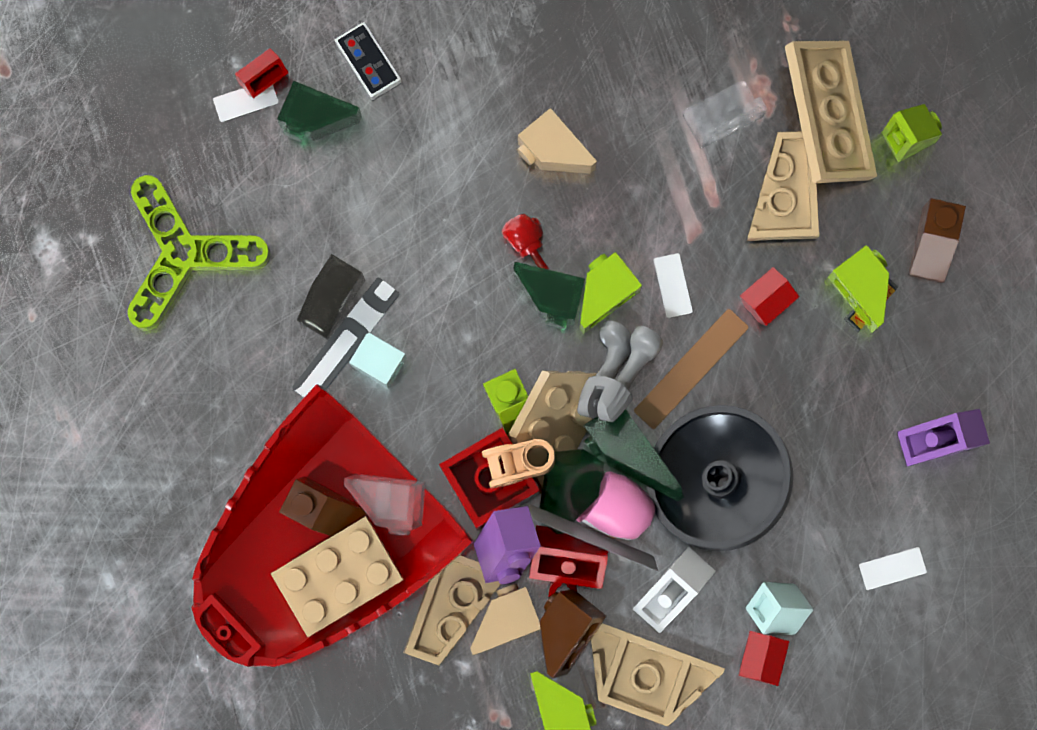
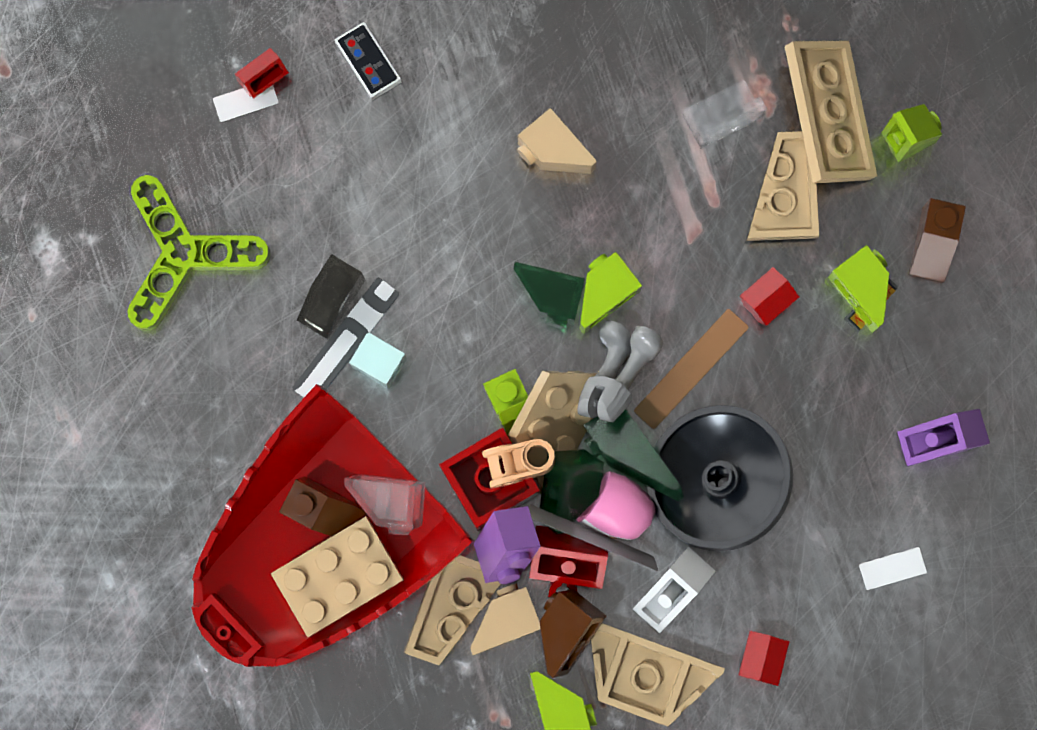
clear green slope [277,81,362,141] -> none
red piece [502,214,549,273] -> none
white sticker [653,253,693,318] -> none
light aqua panel [746,582,814,635] -> none

